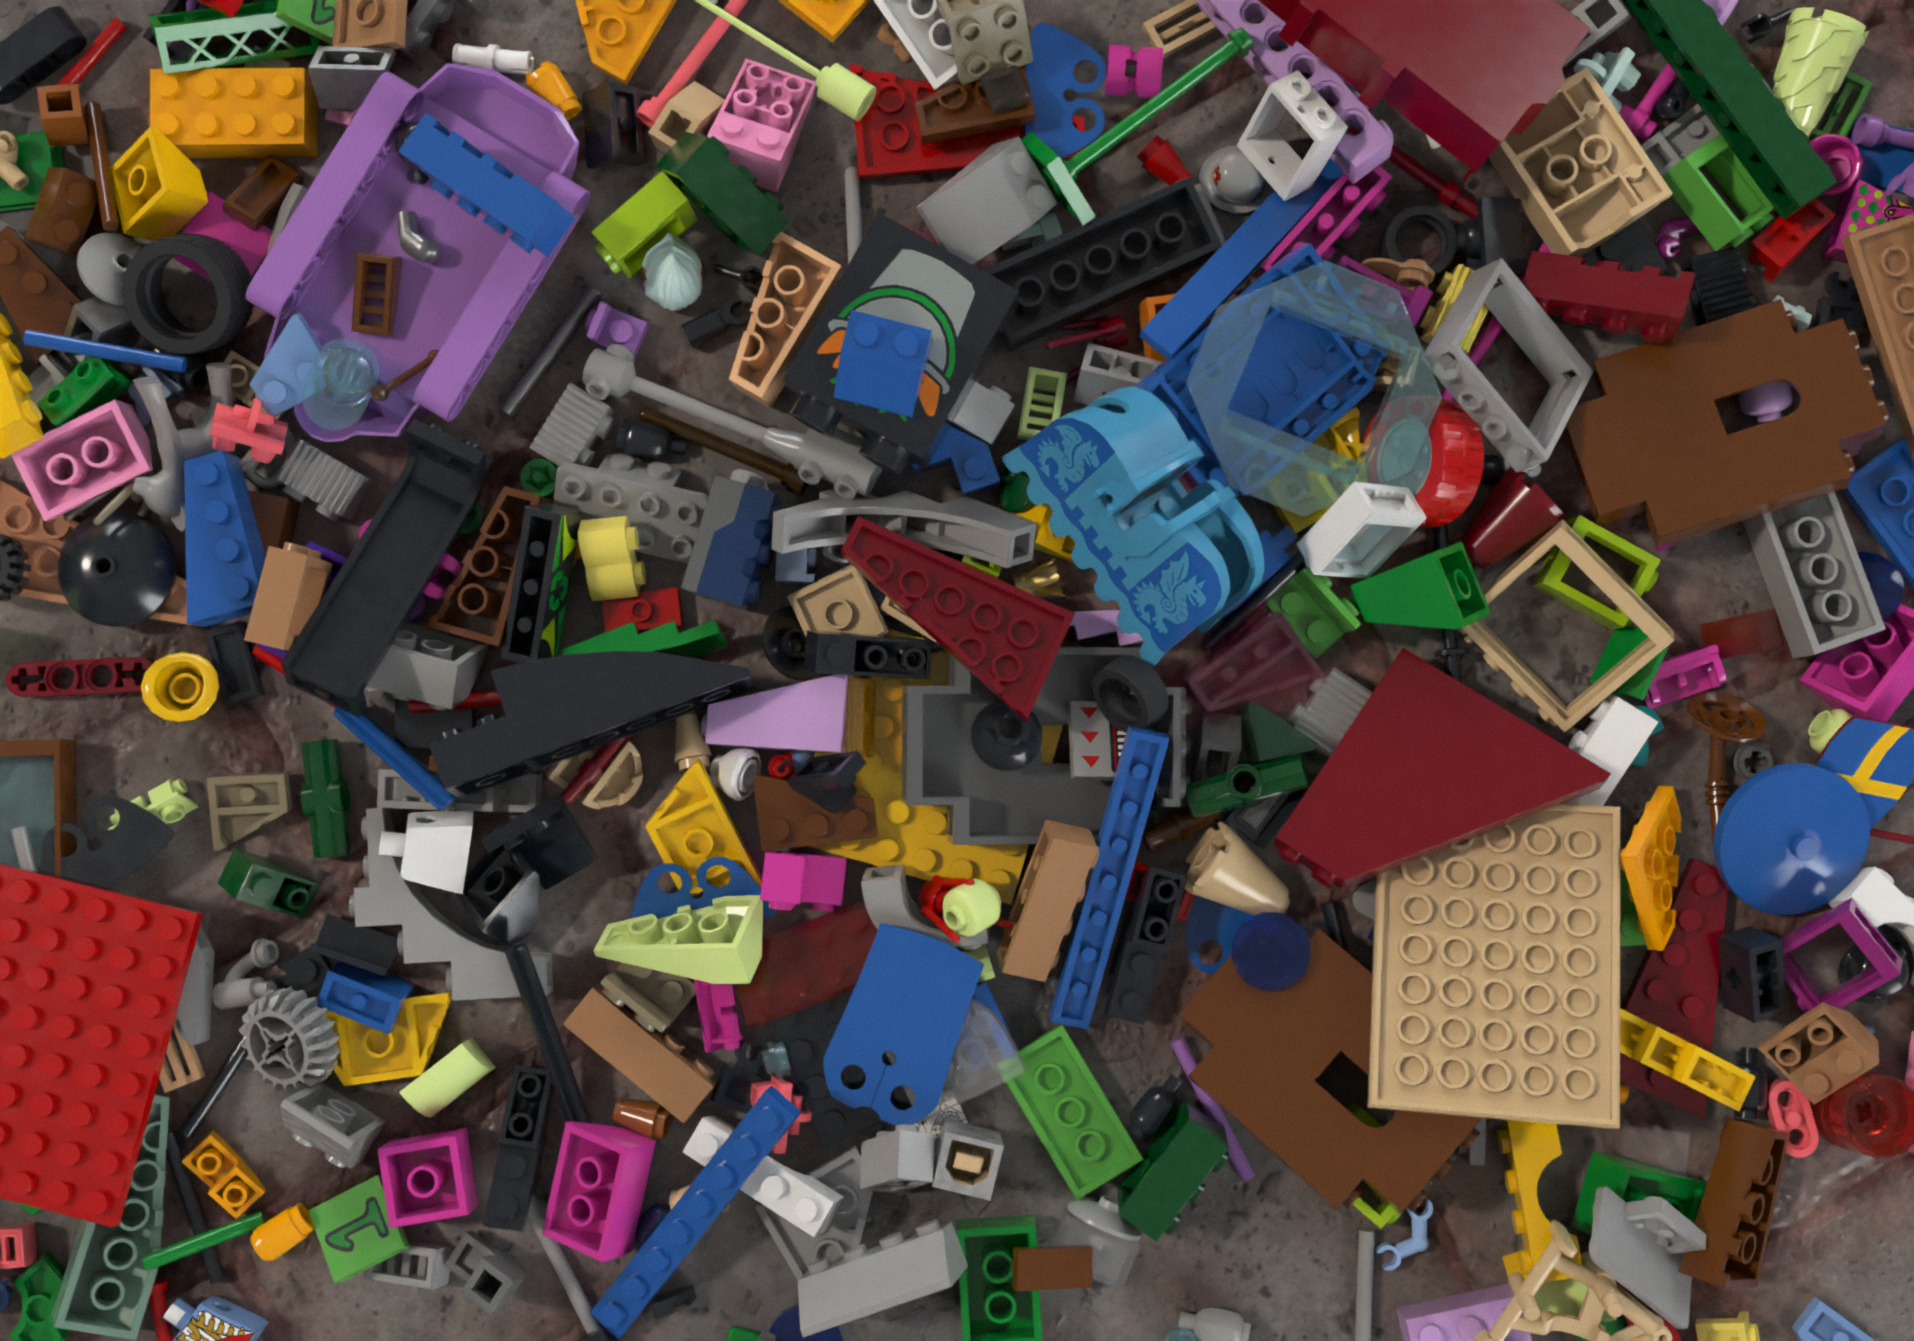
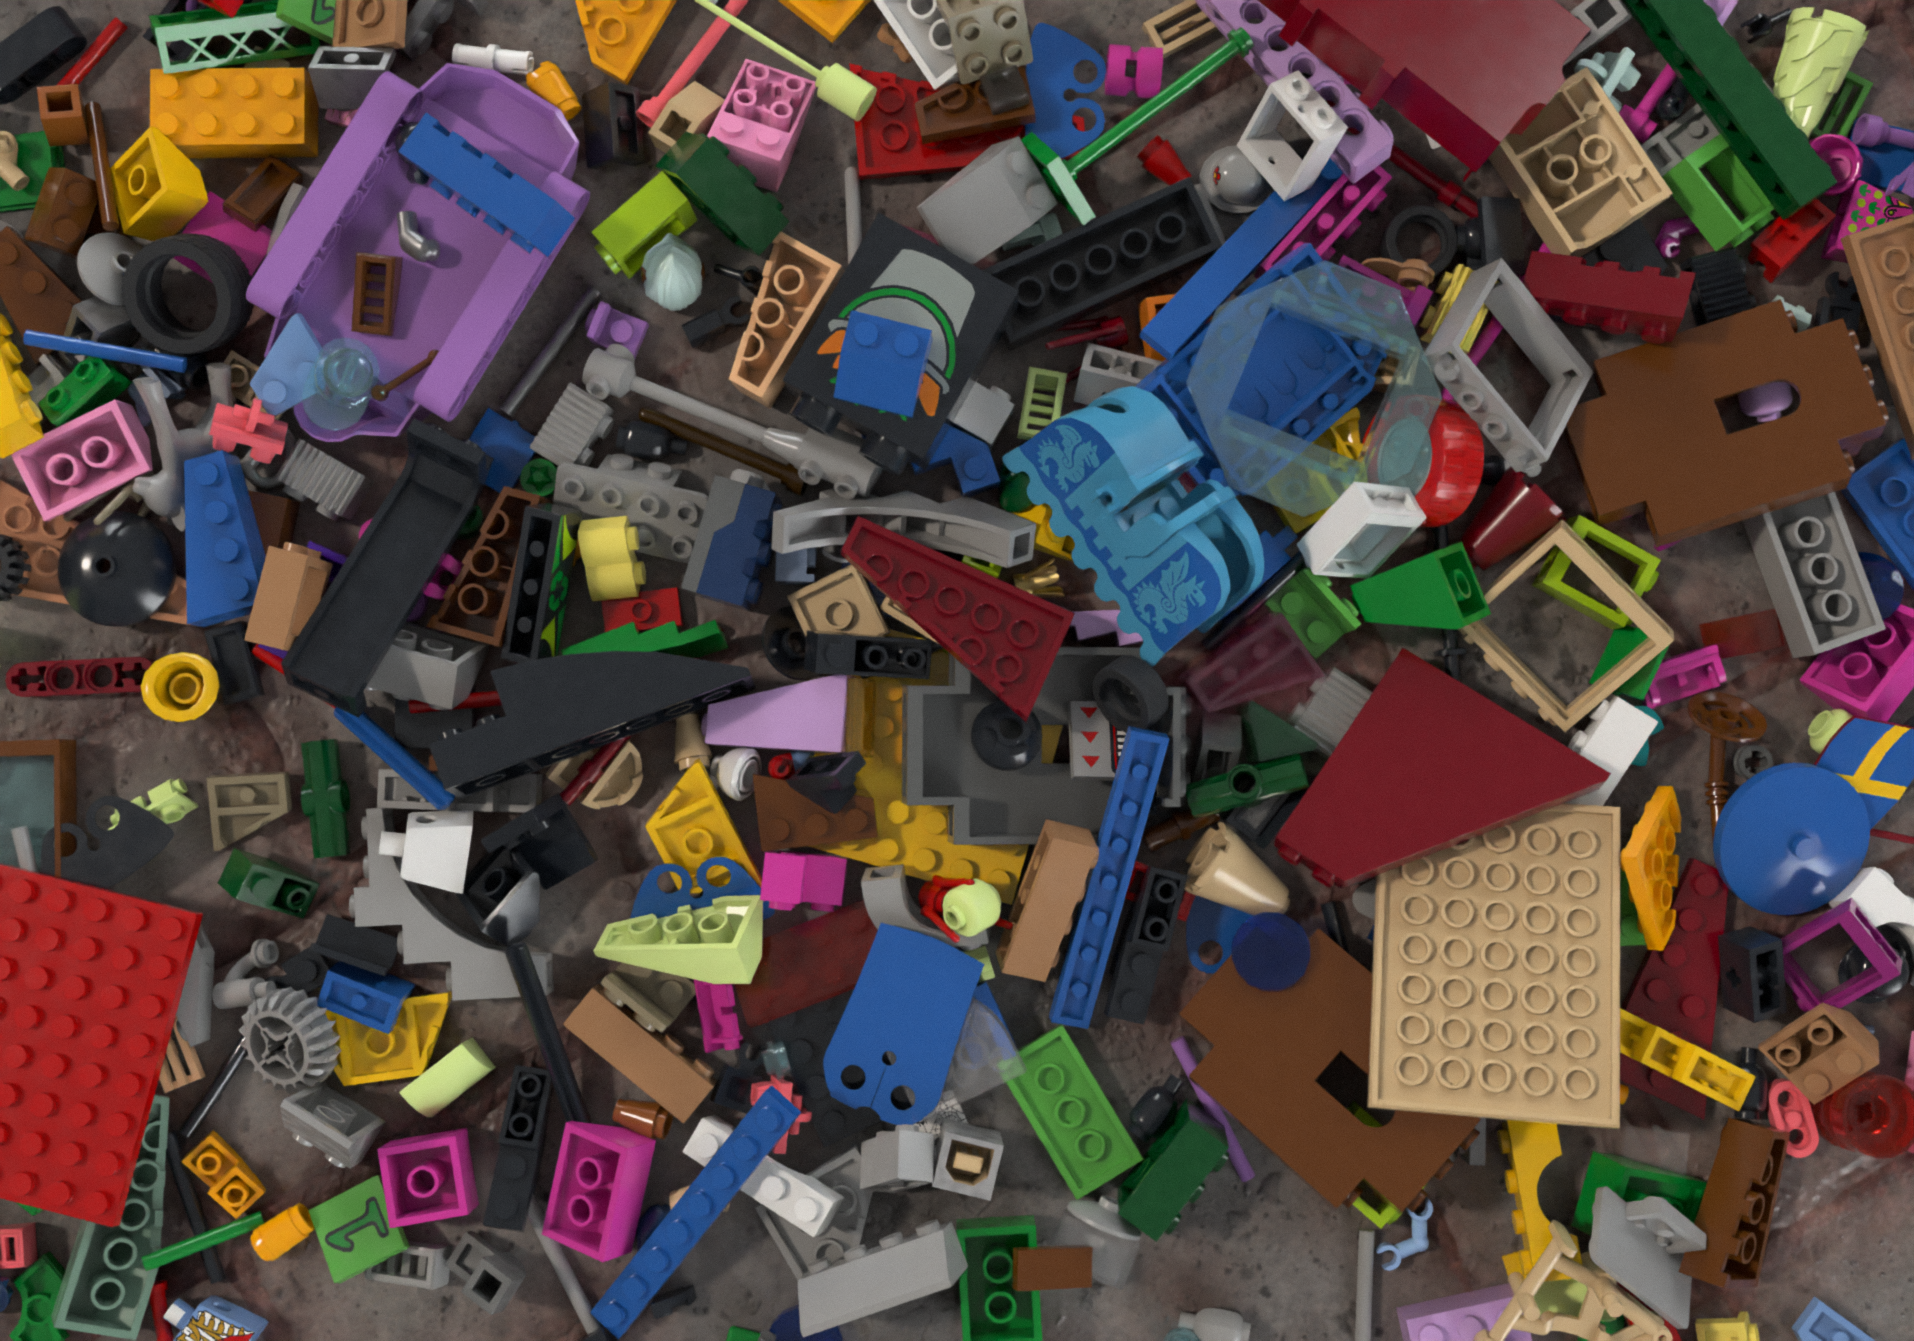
none -> blue piece [468,408,536,493]

